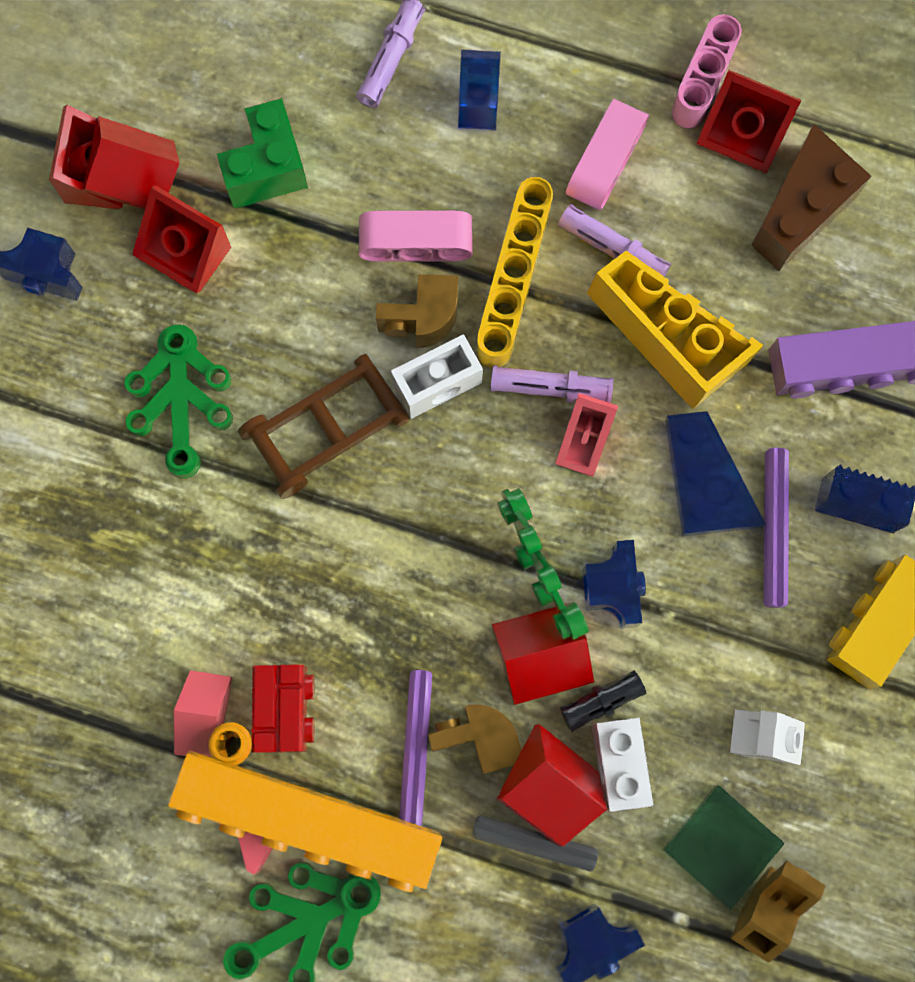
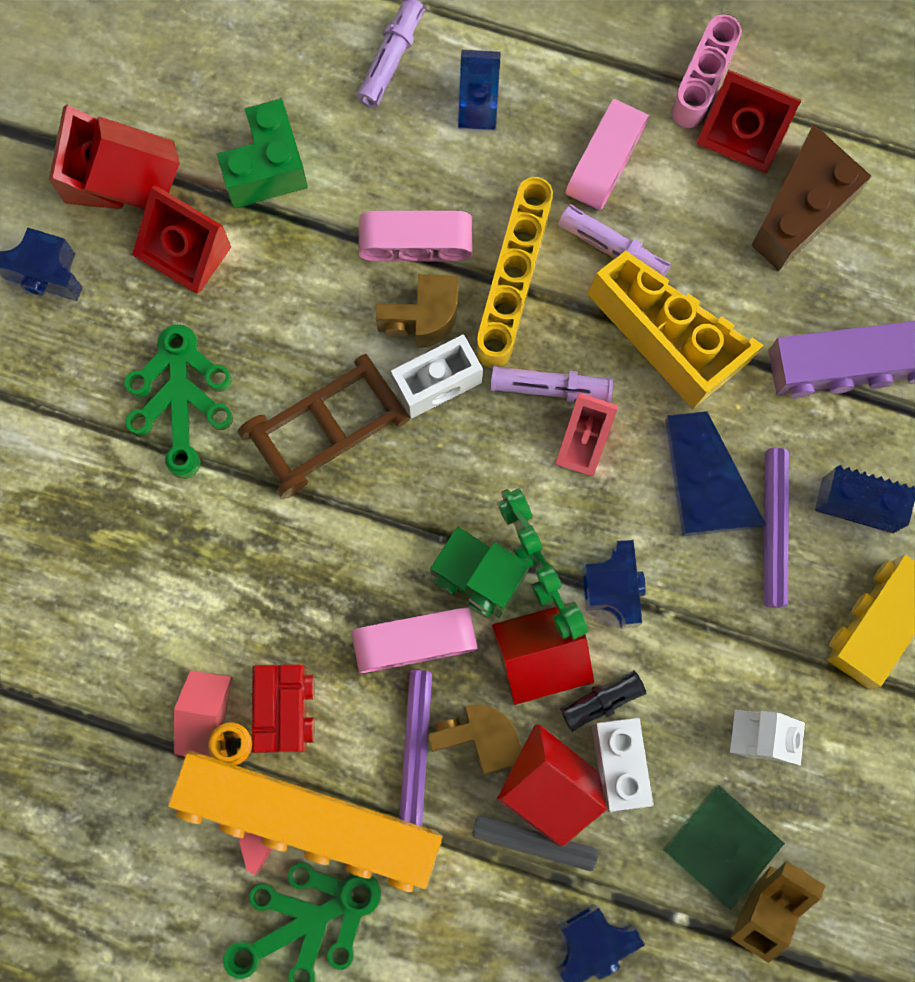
none -> bright pink beam [351,608,478,673]
none -> green brick [430,526,530,619]

